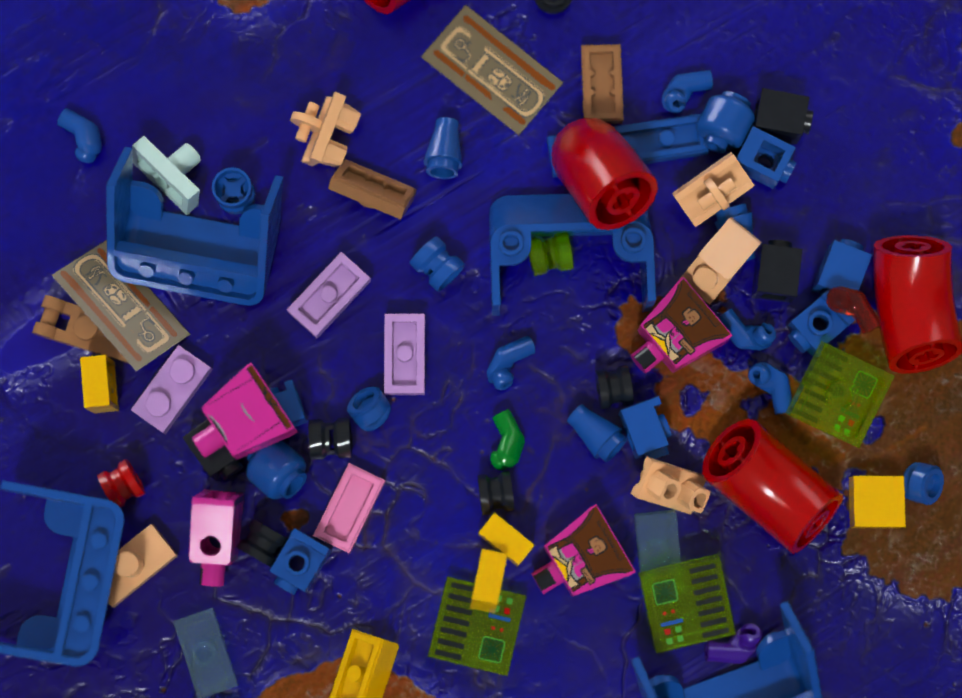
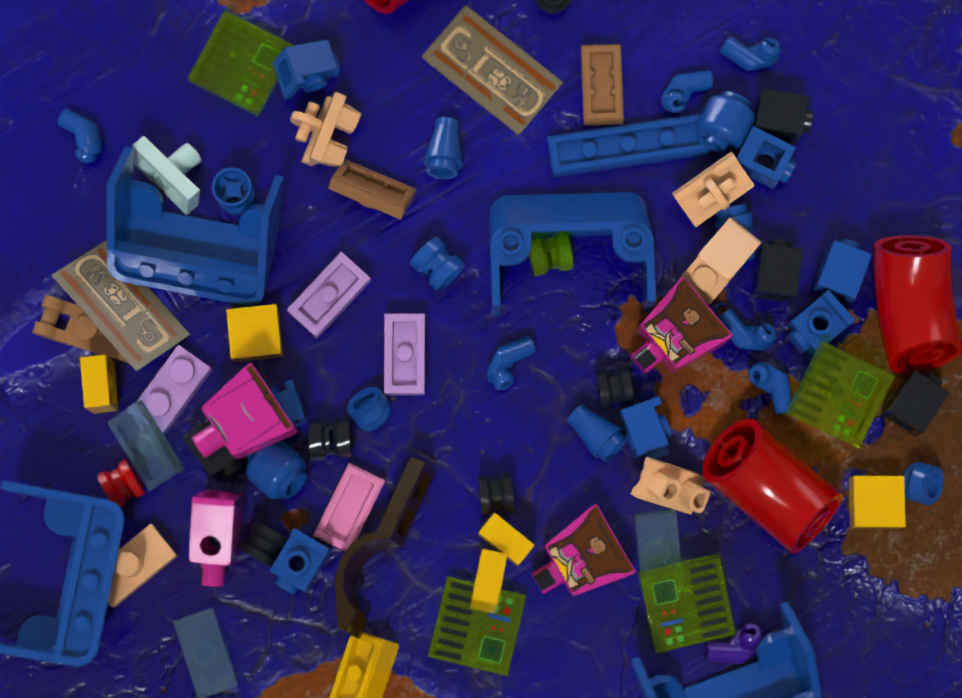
green arm [490,409,525,471] -> none
red brick [552,118,658,230] -> none
clear red arm [826,286,882,334] -> none
none -> clear light blue plate [107,400,184,491]
none -> clear neon green tile [188,11,294,116]
none -> yellow piece [226,304,283,362]
none -> blue brick [272,40,340,99]
none -> dark brown piece [335,457,436,639]
none -> blue arm [720,36,781,71]
none -> black brick [881,370,949,437]

